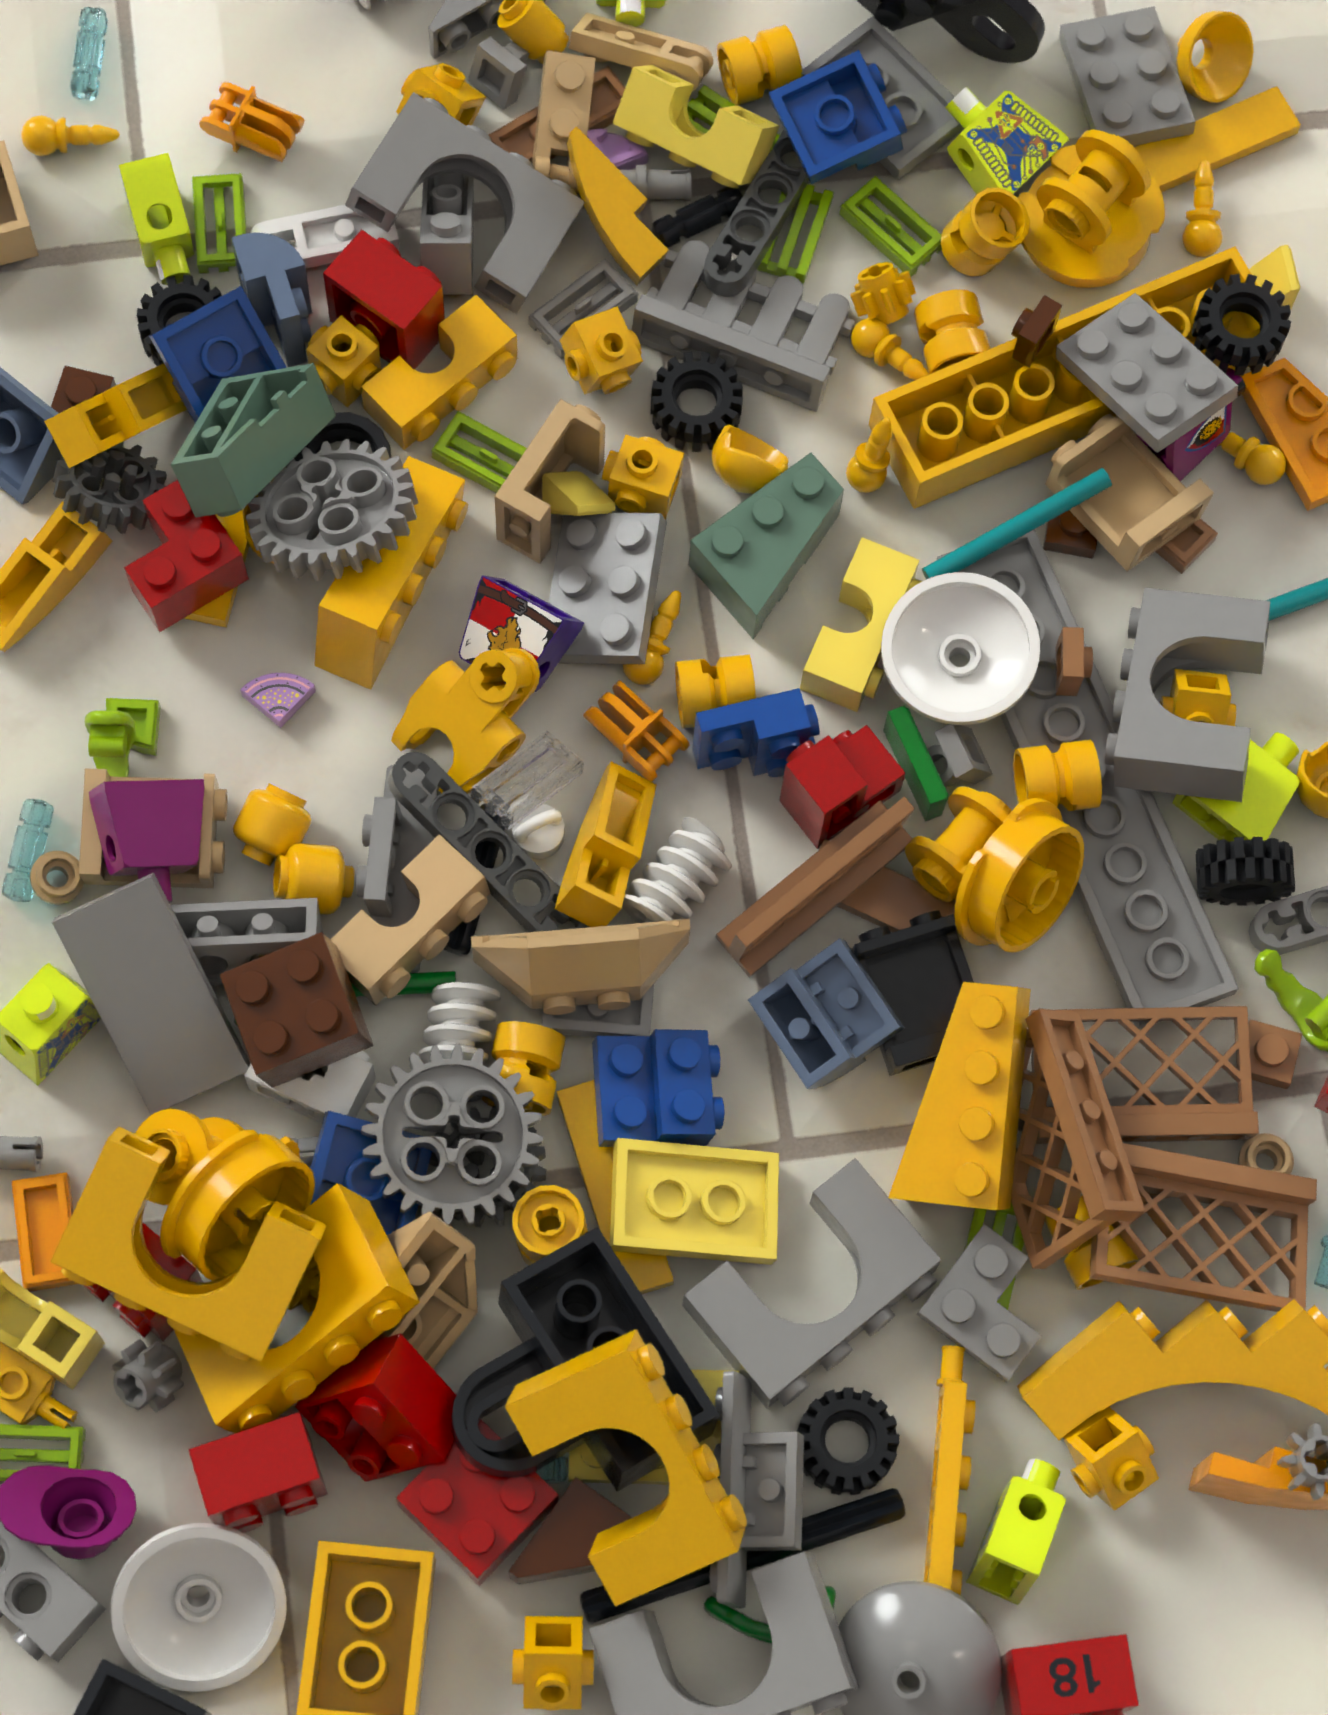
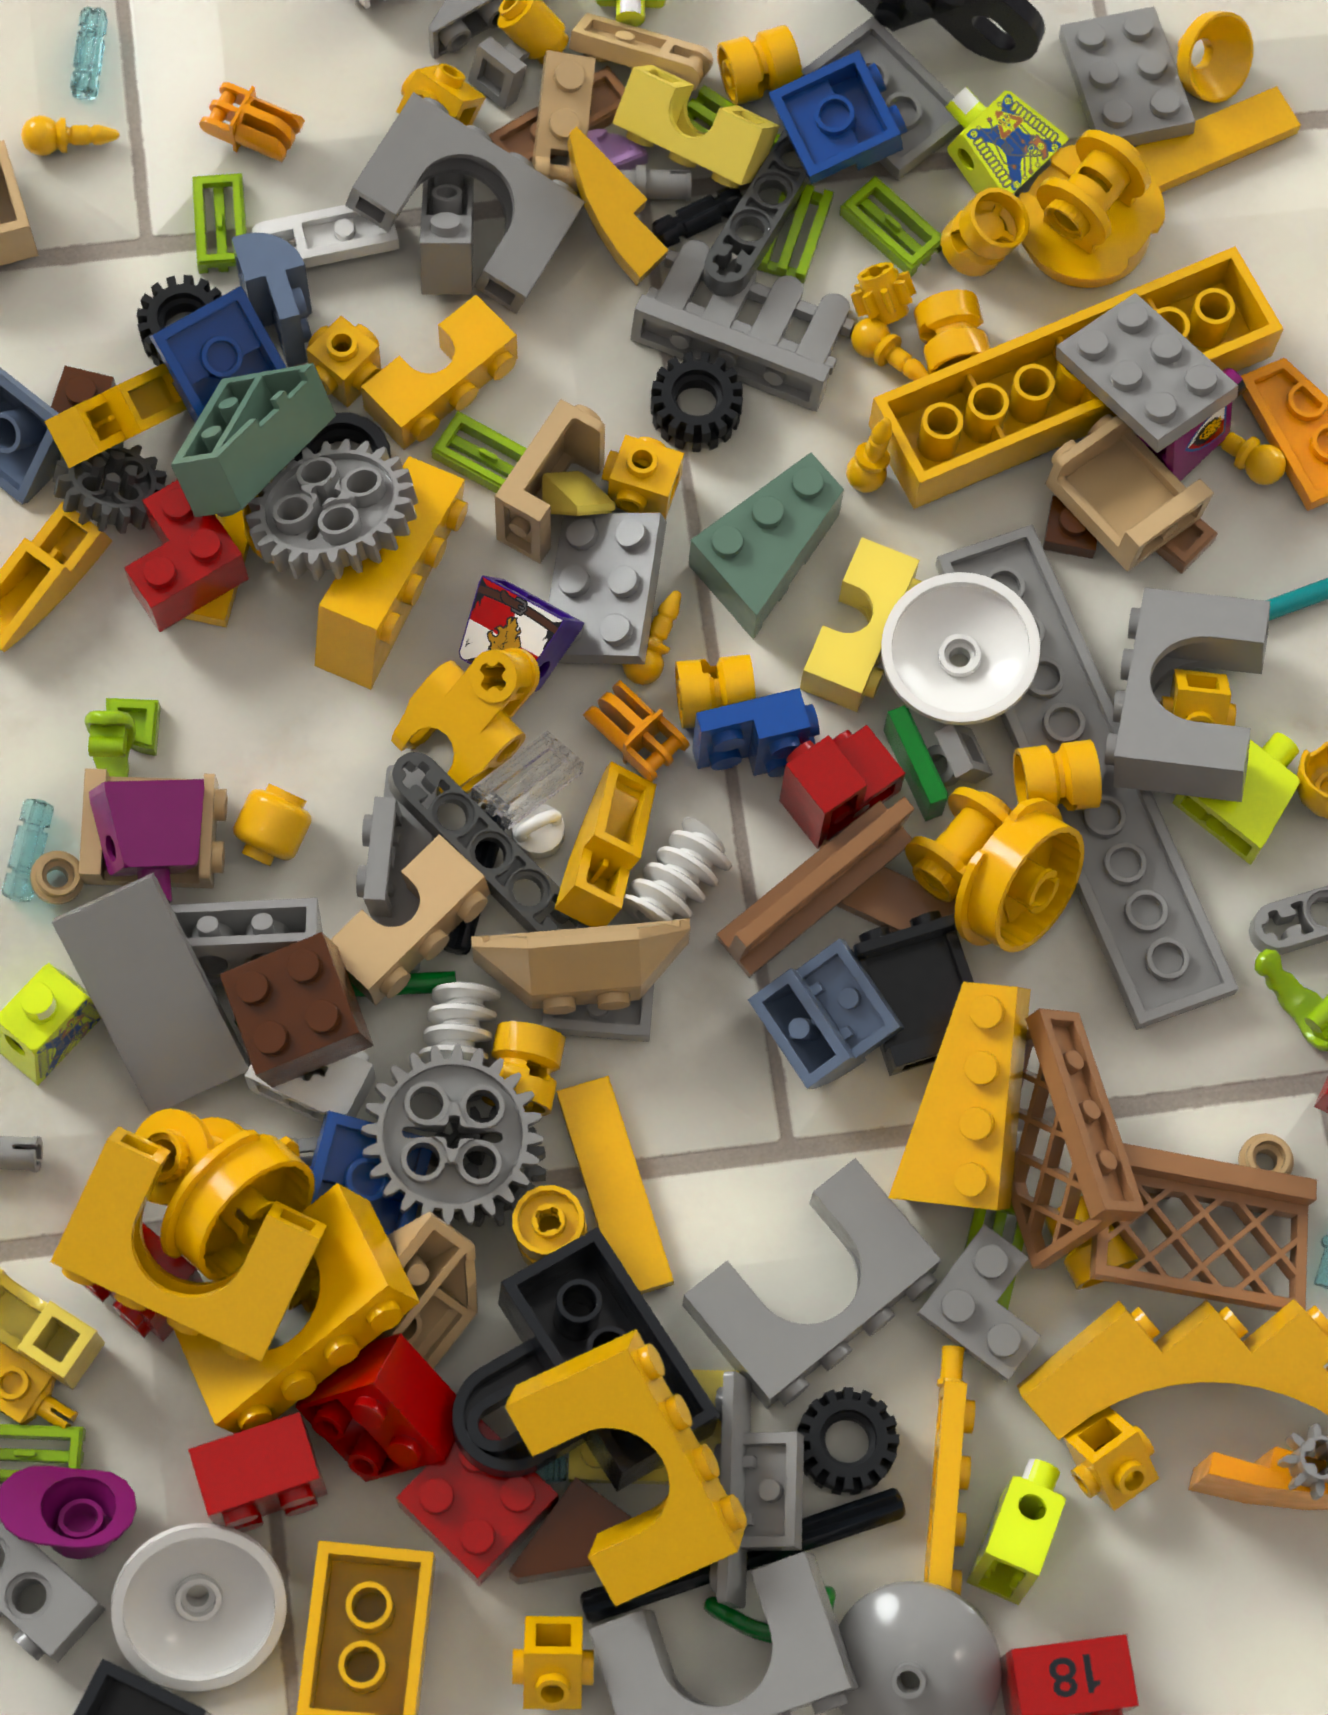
light orange tile [11,1172,78,1292] -> none
light grey gear [112,1339,184,1412] -> none
neon yellow torso [119,153,194,285] -> none
lavender tile [240,673,316,728] -> none
yellow head [273,843,354,915] -> none
red brick [323,229,445,369] -> none
light grey tile [529,259,638,359] -> none
yellow brick [559,306,643,395] -> none
blue plate [592,1029,725,1147] -> none
light yellow plate [610,1138,779,1265] -> none
yellow hair [712,425,789,494] -> none
teal bar [922,468,1112,579] -> none
reddish brown plate [1011,295,1062,368] -> none
medium nougat fence [1029,1006,1259,1144] -> none
medium nougat plate [1055,627,1093,696] -> none
yellow bar [1182,160,1222,257] -> none
black tyre [1192,274,1291,376] -> none
black tyre [1195,837,1295,906] -> none
medium nougat plate [1236,1019,1302,1089] -> none
light yellow slope [1249,245,1300,309] -> none

